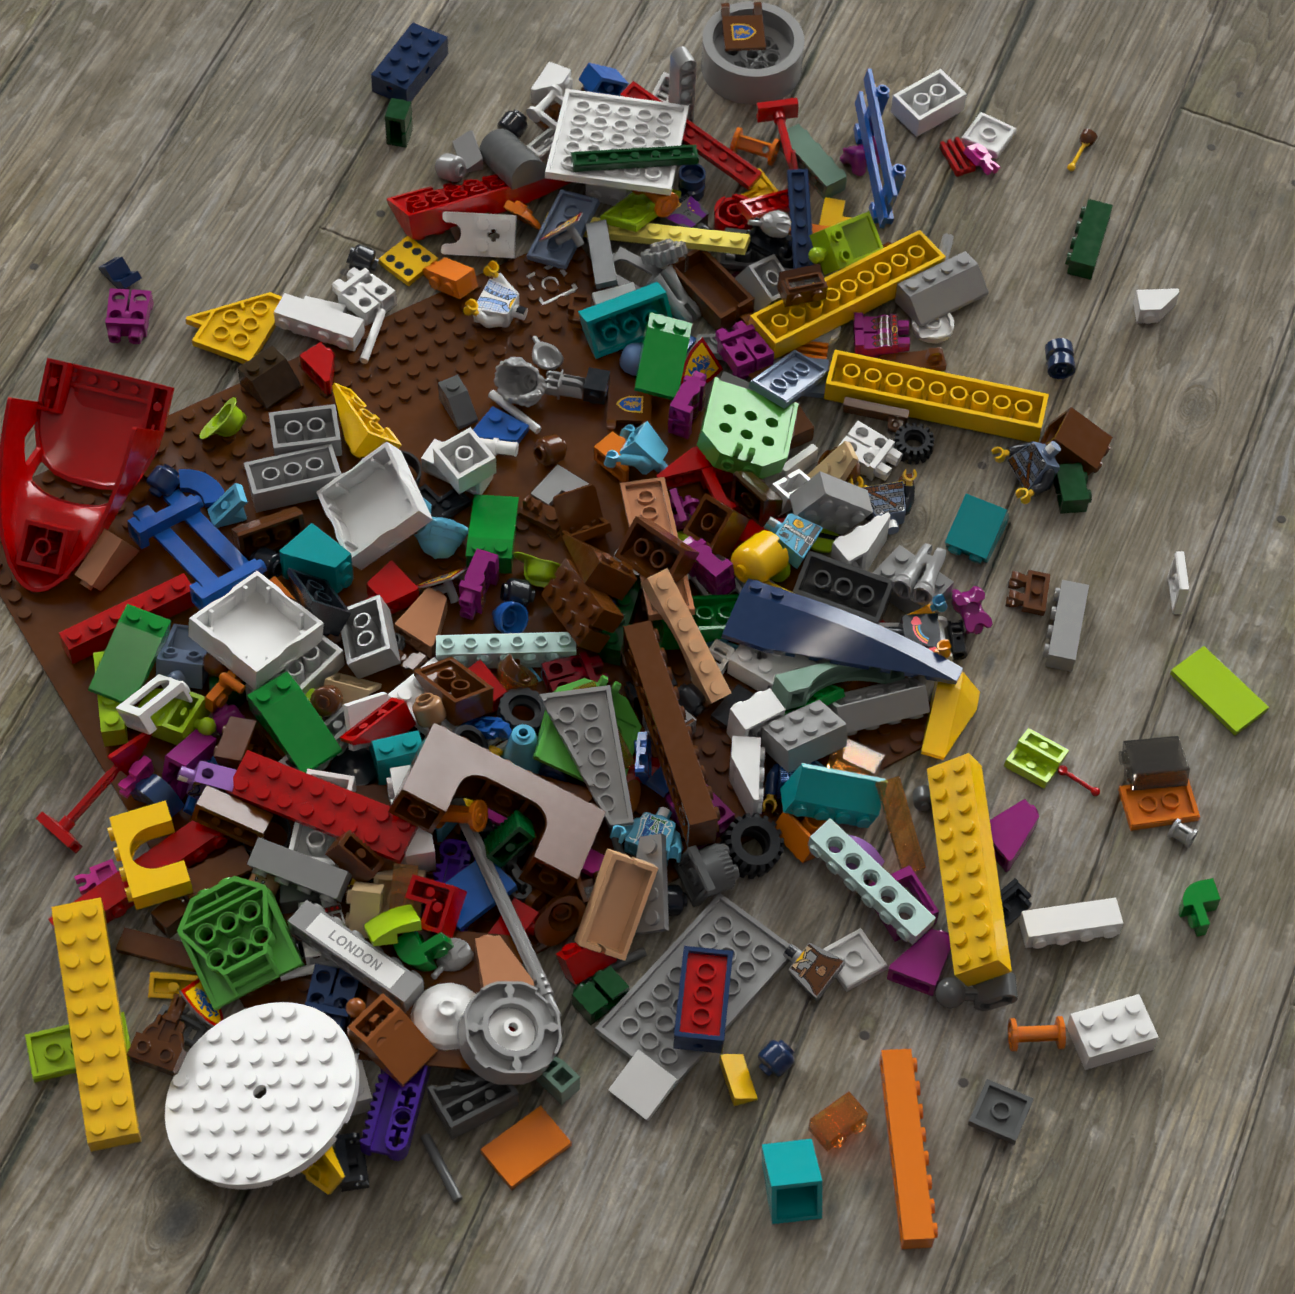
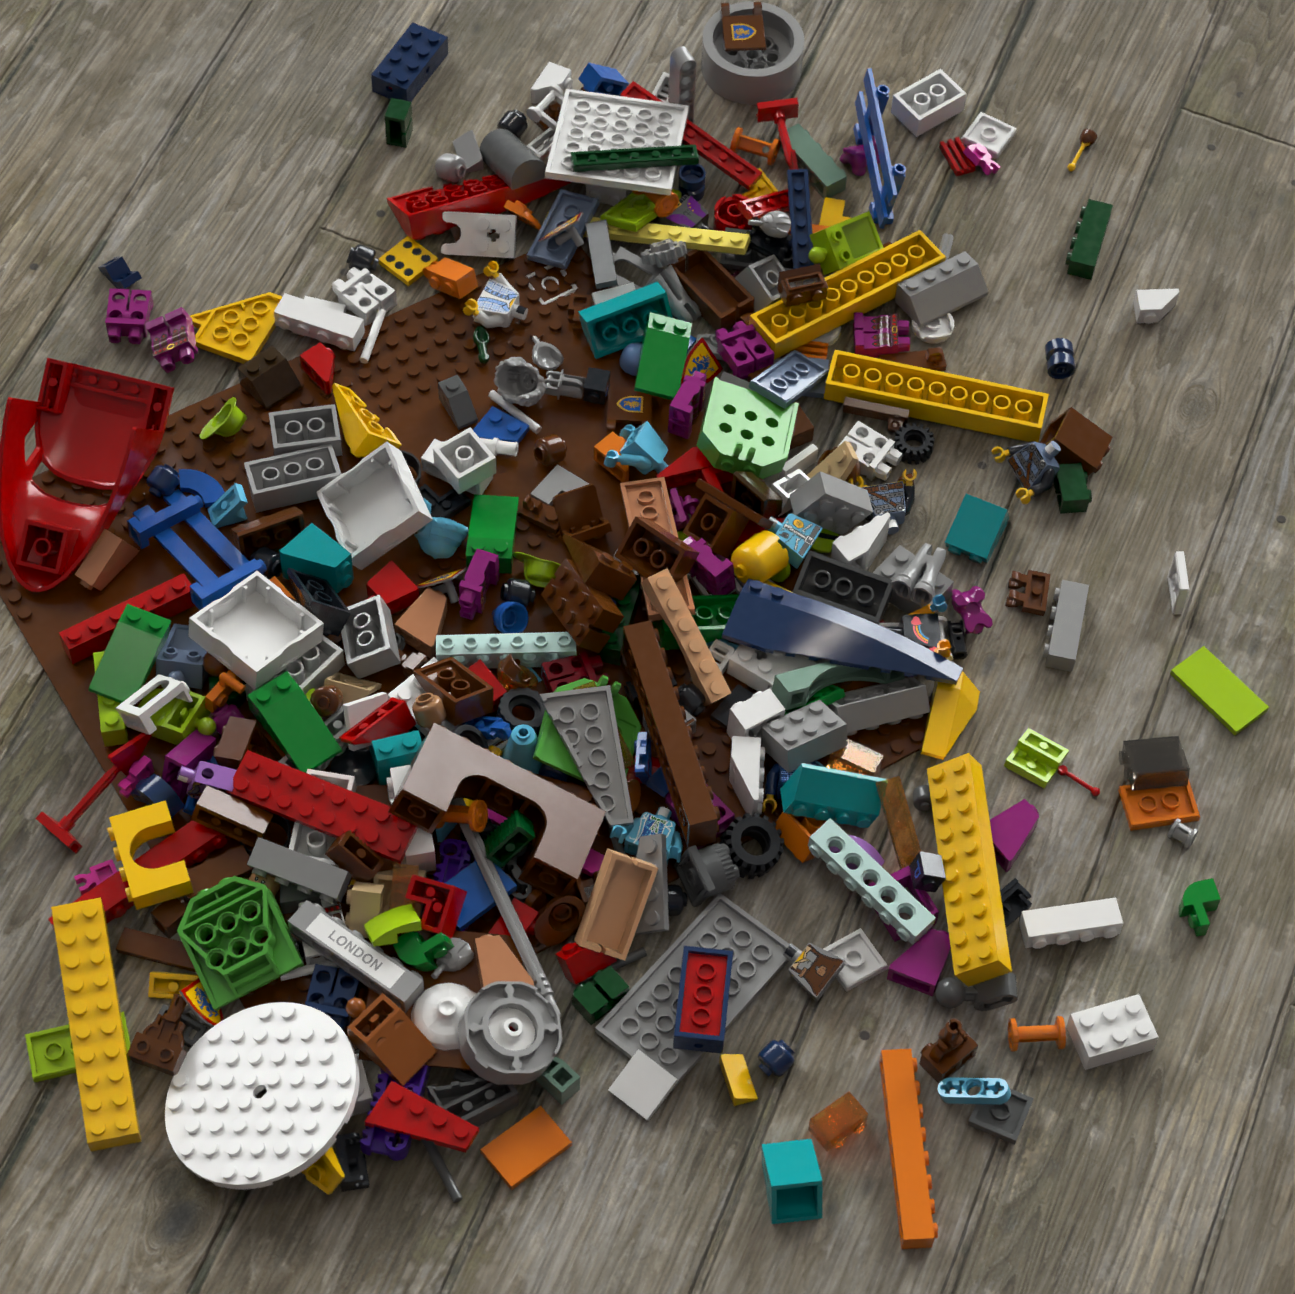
none -> magenta hips [145,307,198,373]
none -> red wing [364,1081,479,1153]
none -> dark green piece [473,326,489,364]
none -> reddish brown tile [695,478,774,529]
none -> black brick [909,851,946,892]
none -> reddish brown brick [919,1019,978,1084]
none -> medium azure beam [937,1078,1011,1104]

